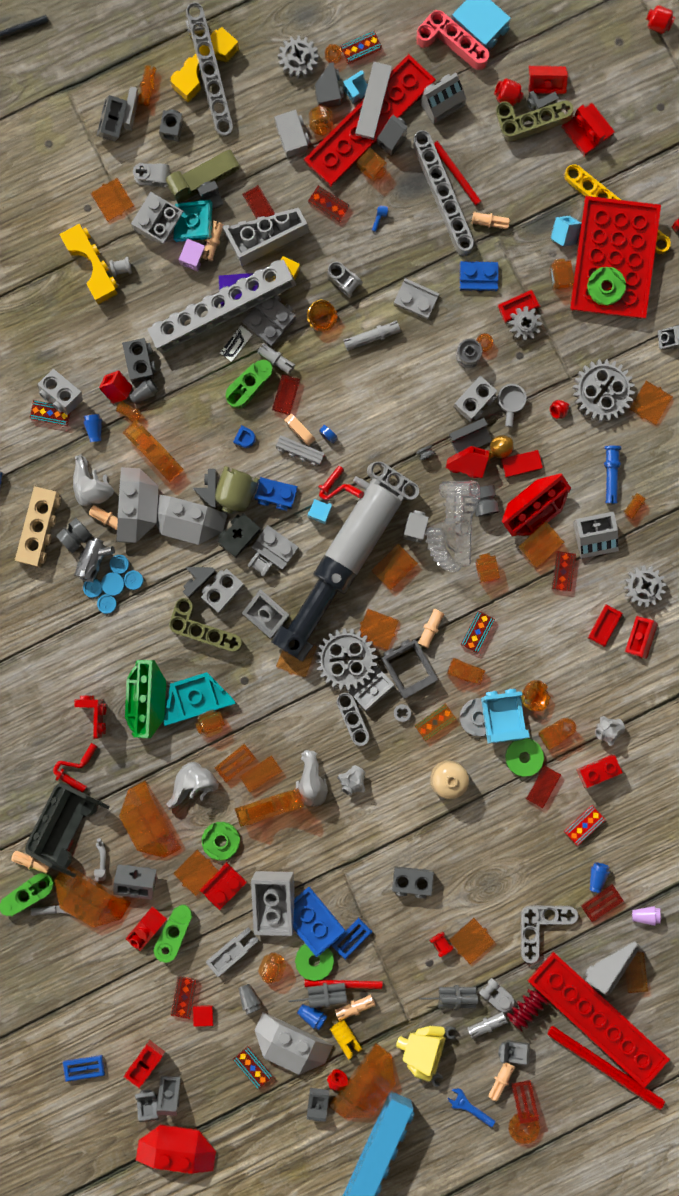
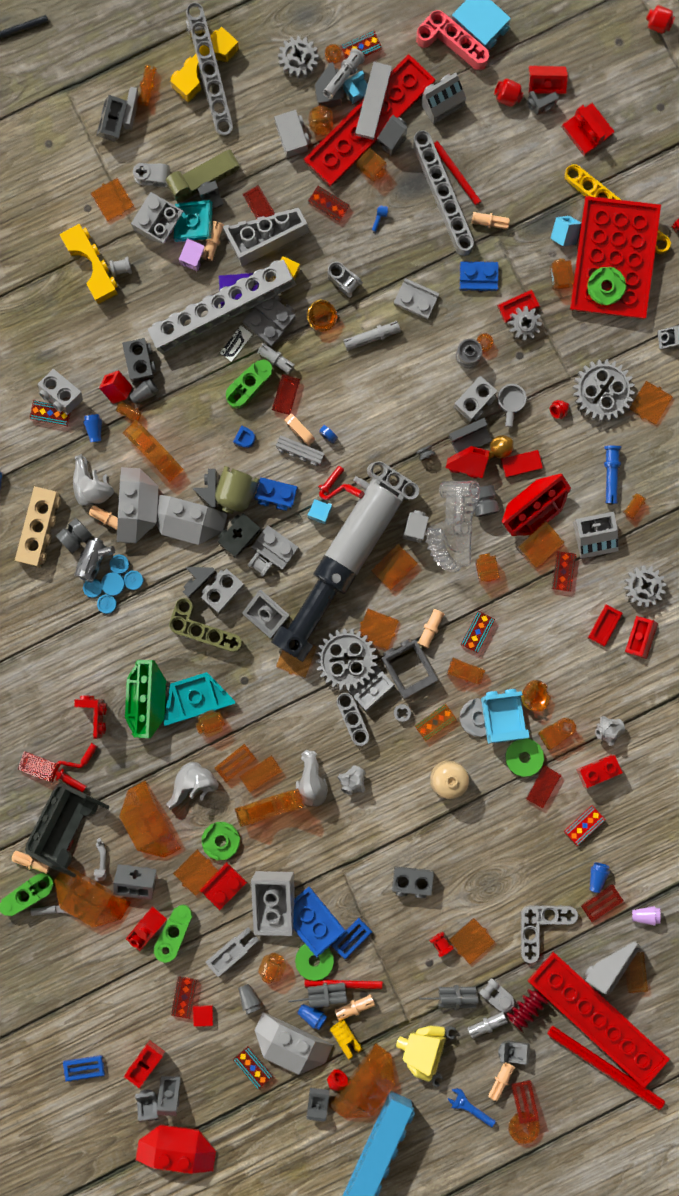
dark grey brick [159,109,184,142] -> none
olive beam [496,100,573,142] -> none
none -> clear red tile [18,751,59,782]
none -> light grey pin [323,48,365,99]

